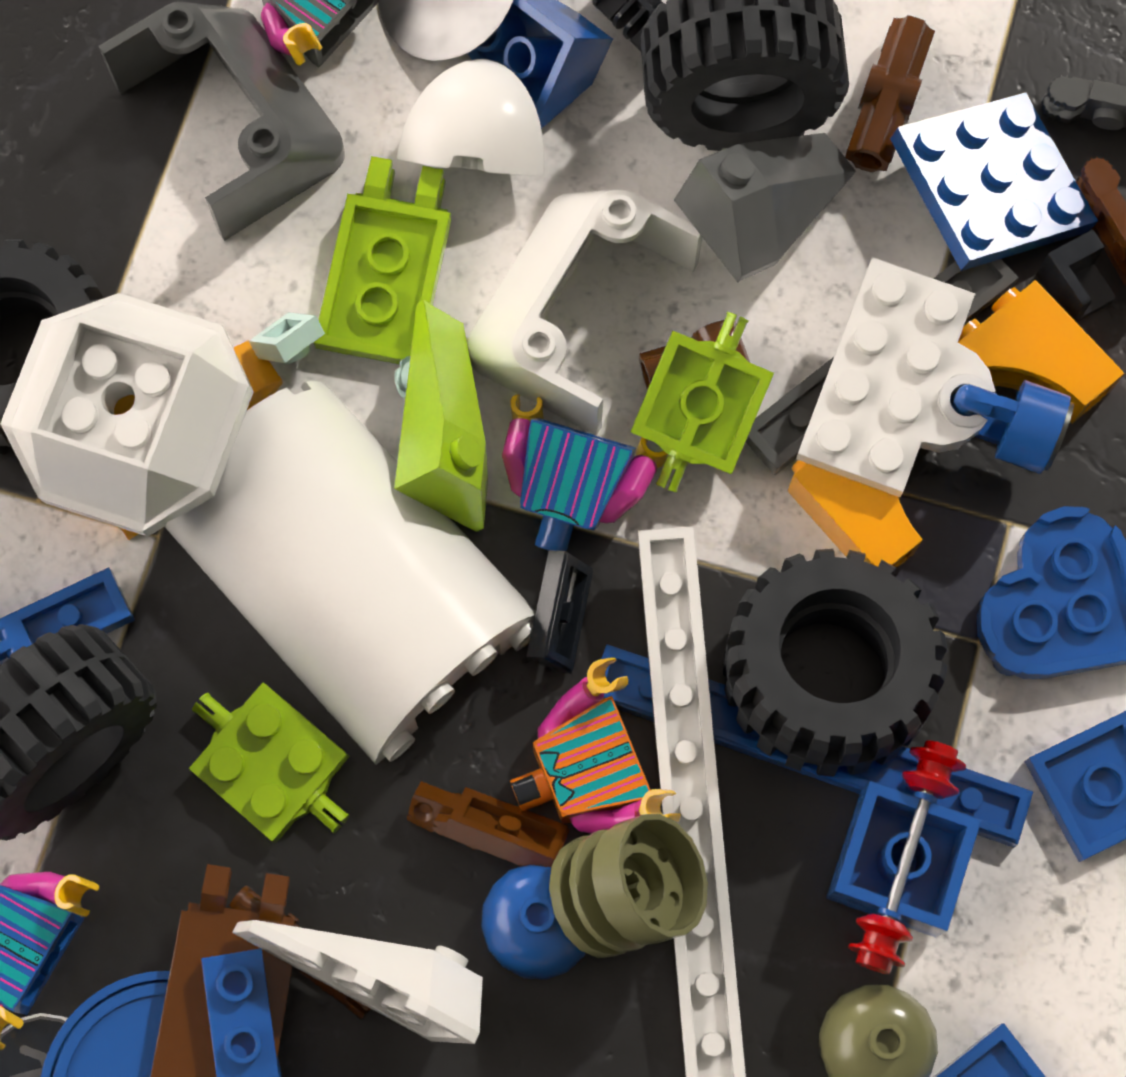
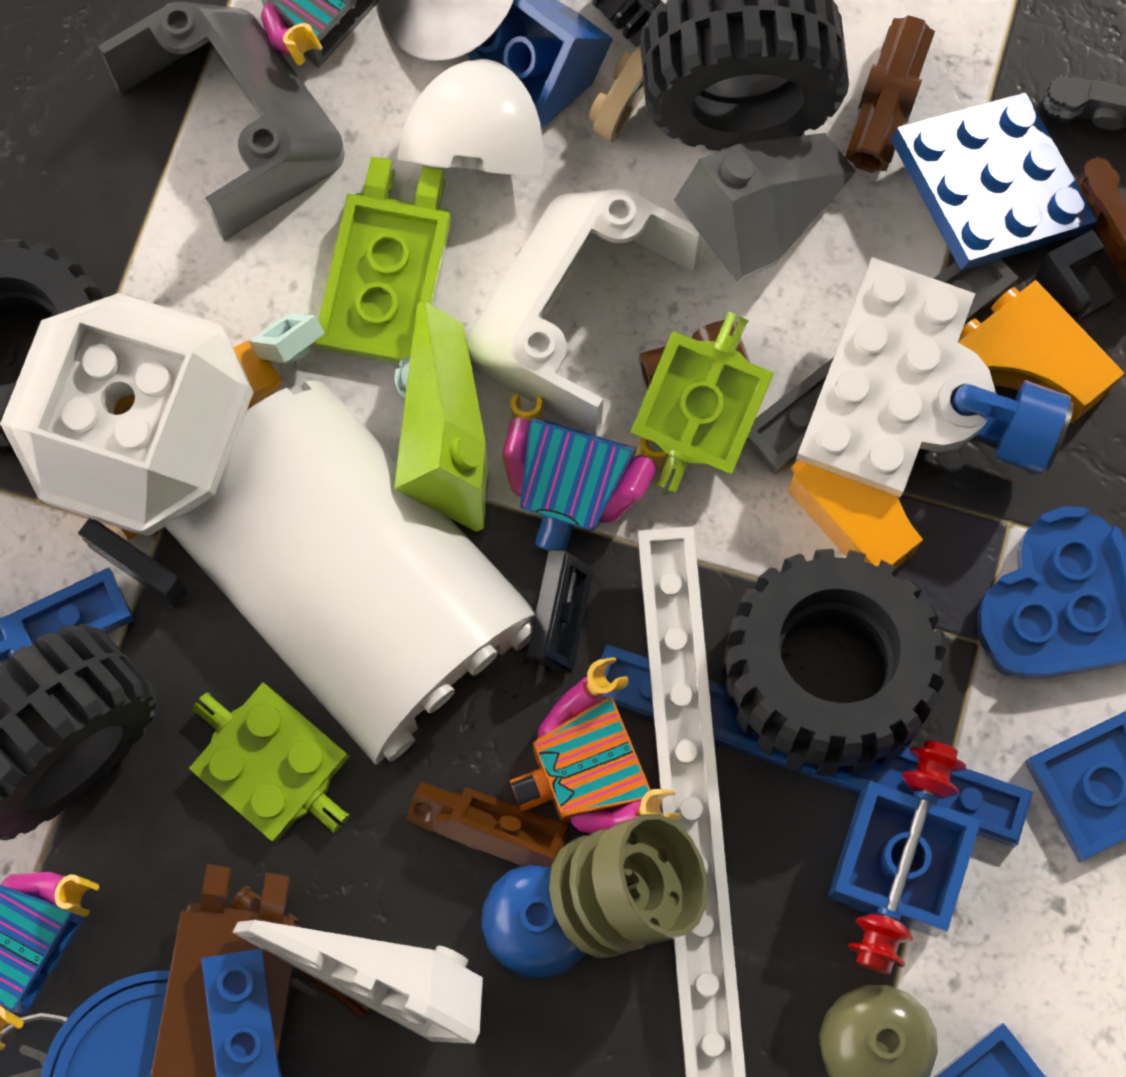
none -> black tile [78,518,187,608]
none -> tan plate [589,46,644,142]

